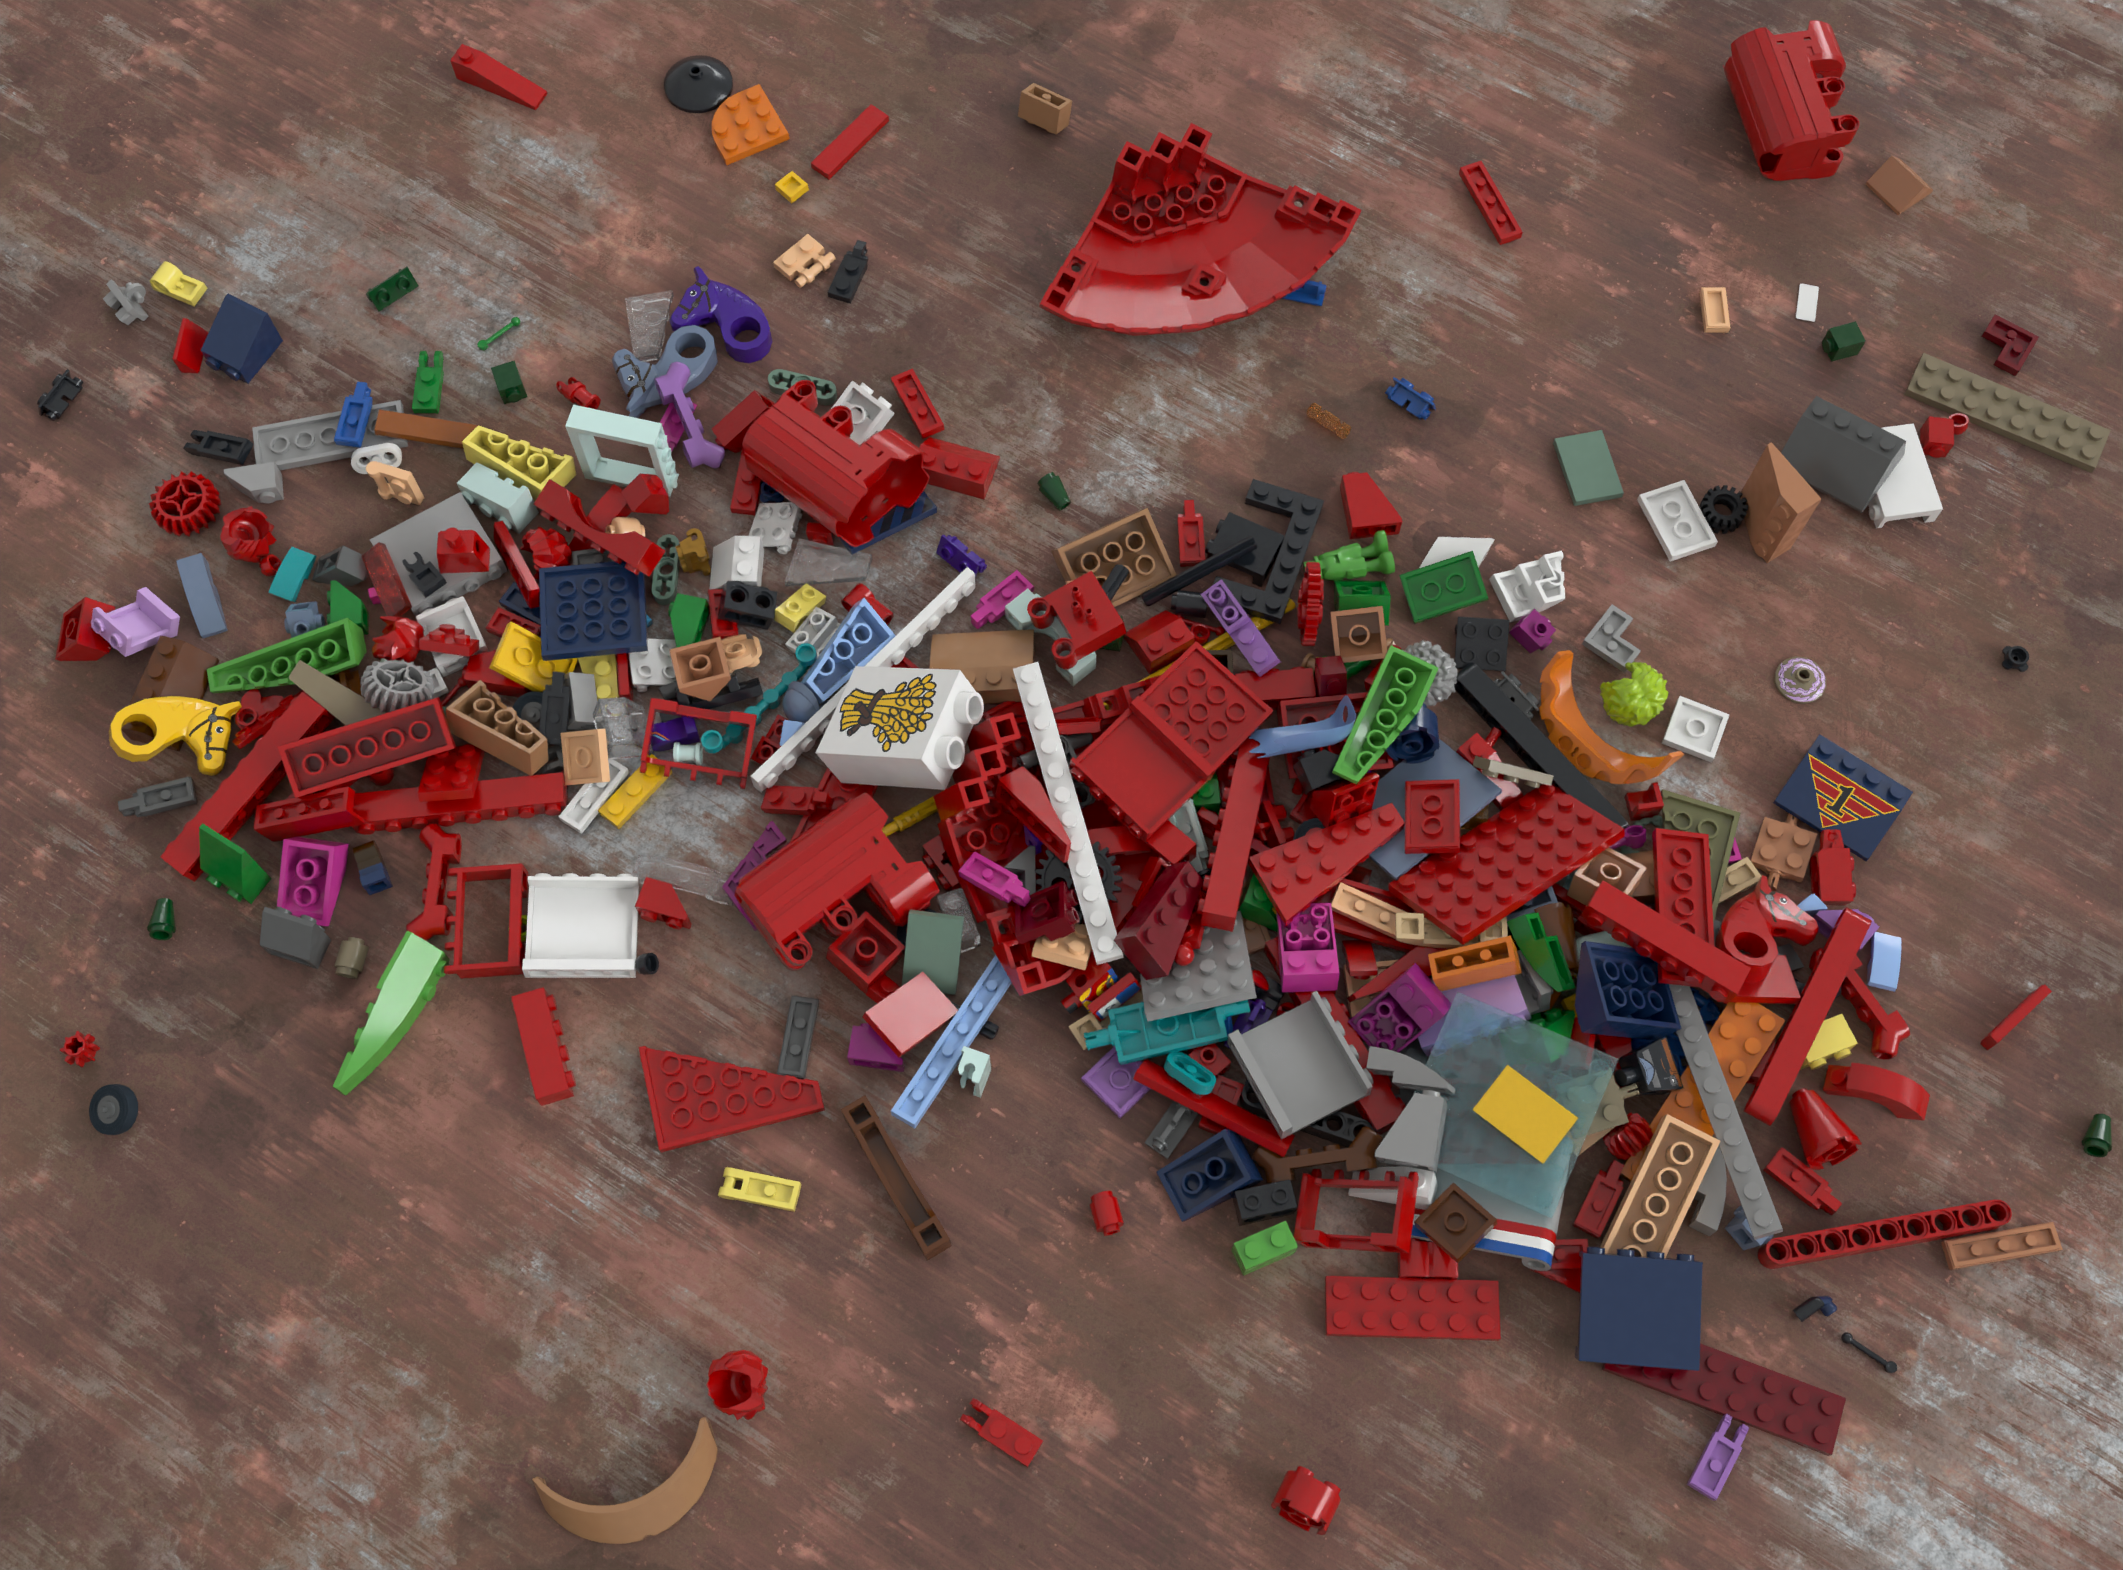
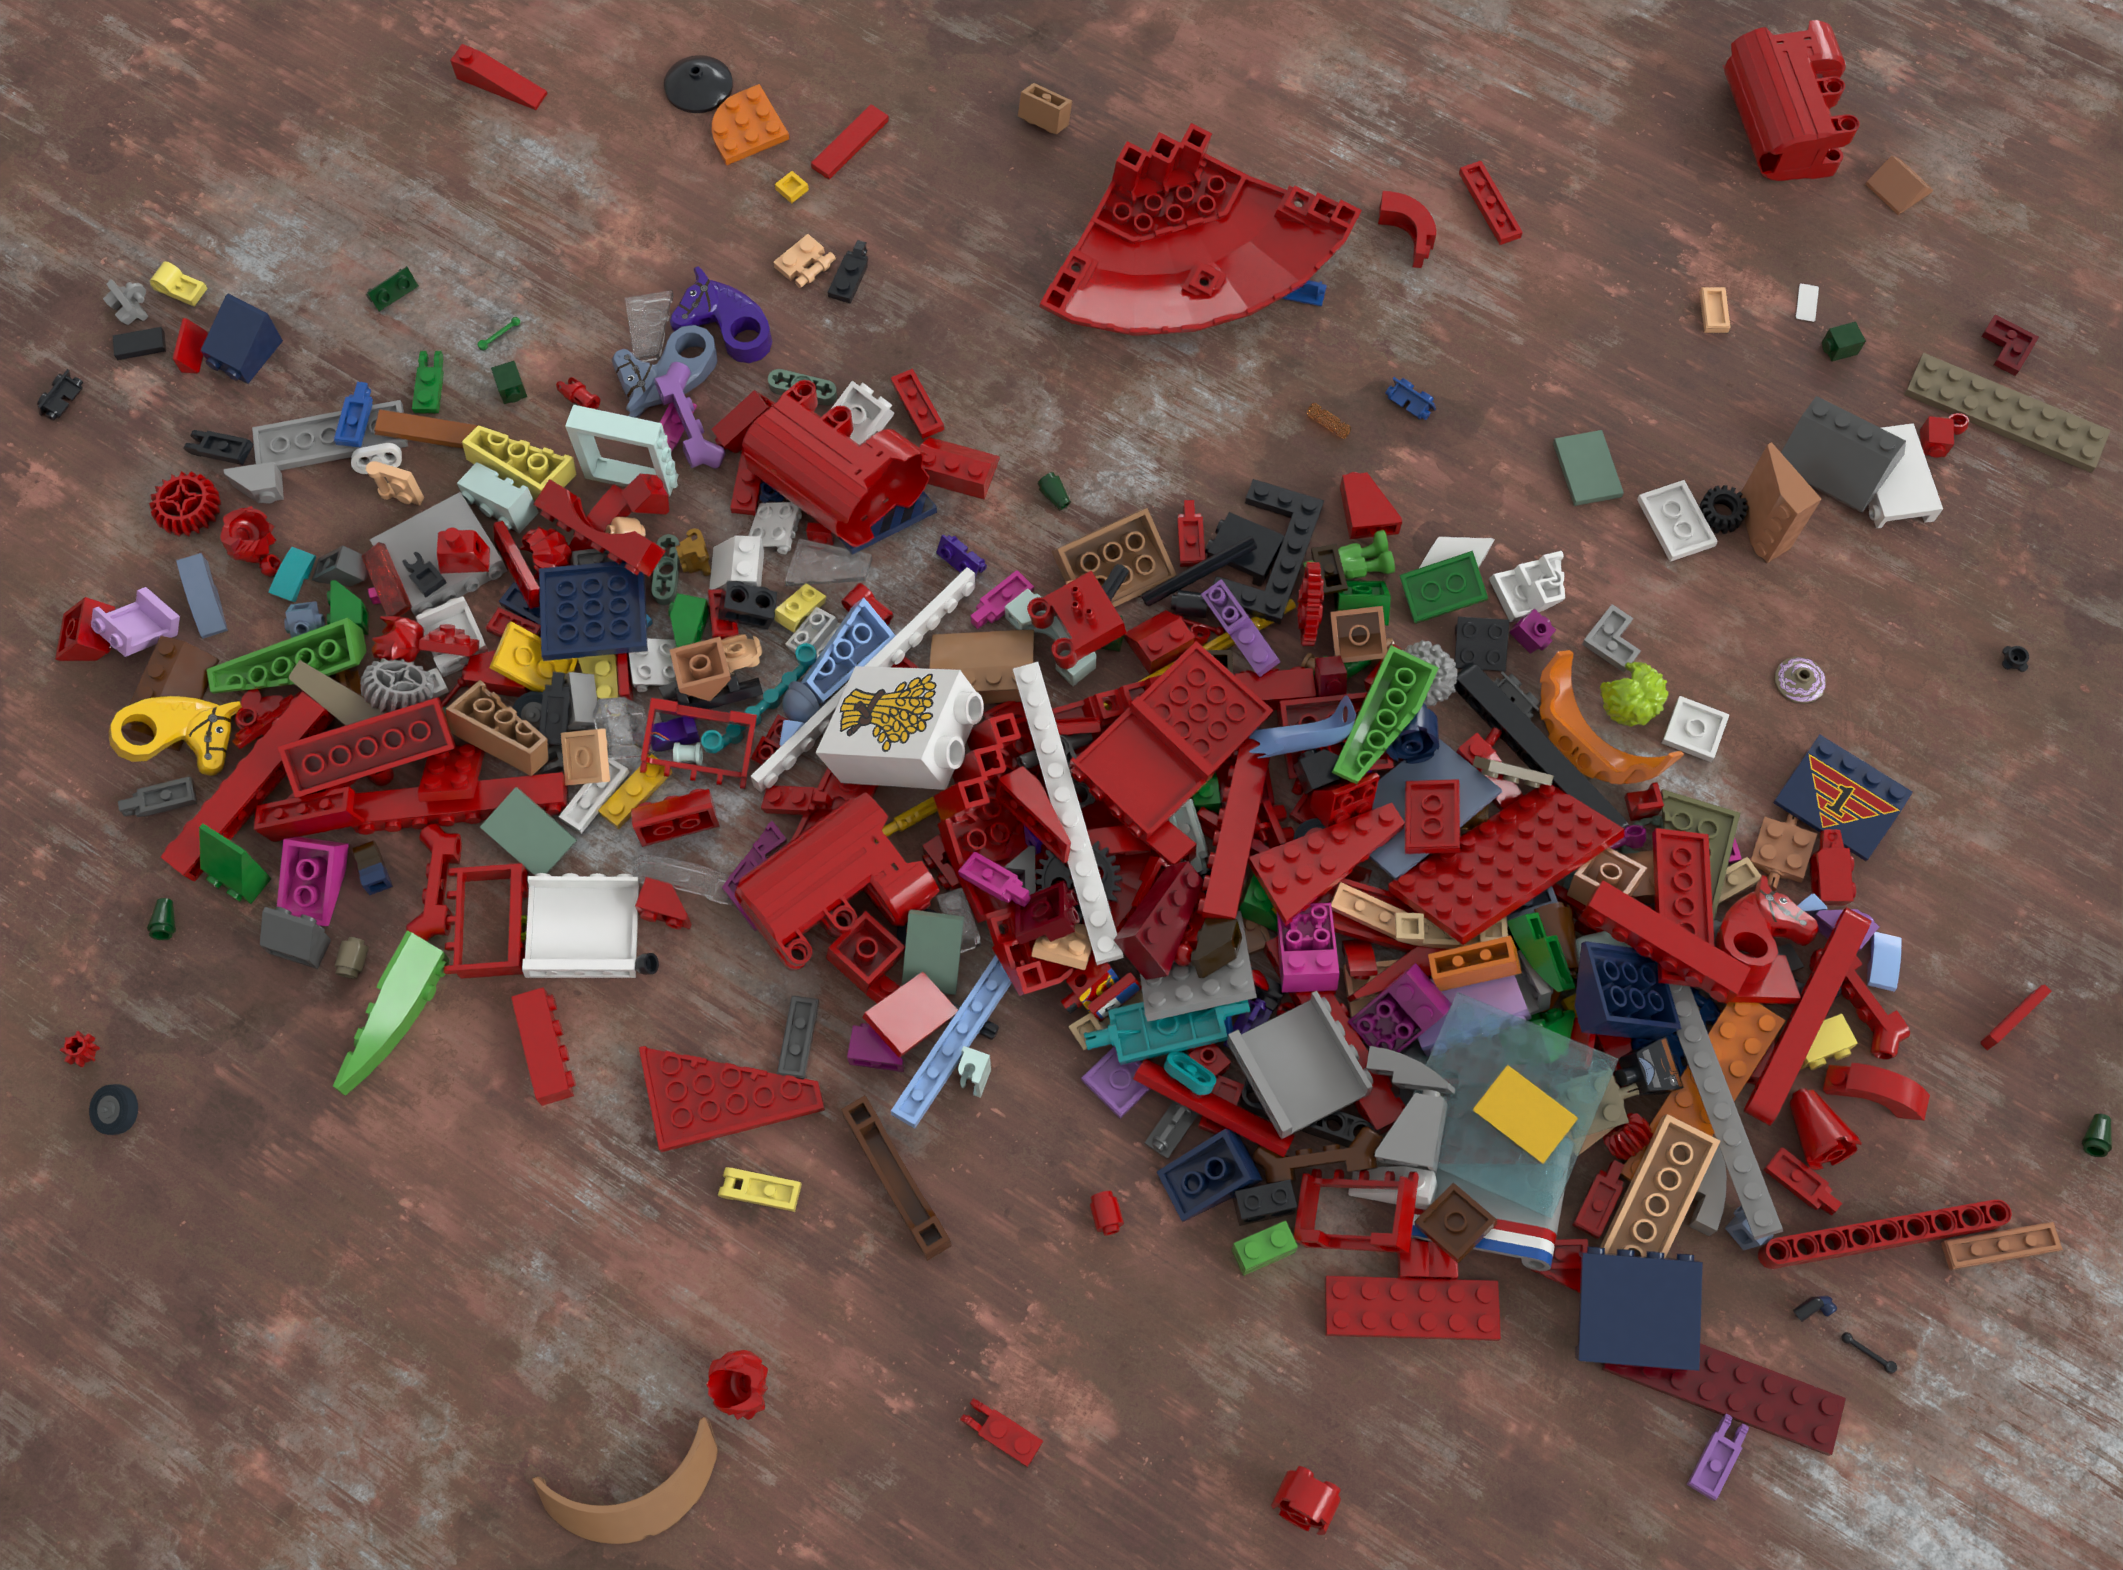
none -> black tile [113,327,166,360]
none -> sand green tile [480,787,577,875]
none -> red slope [631,789,720,847]
none -> dark brown slope [1191,918,1242,978]
none -> dark brown slope [1311,544,1348,595]
none -> red arch [1378,191,1436,268]

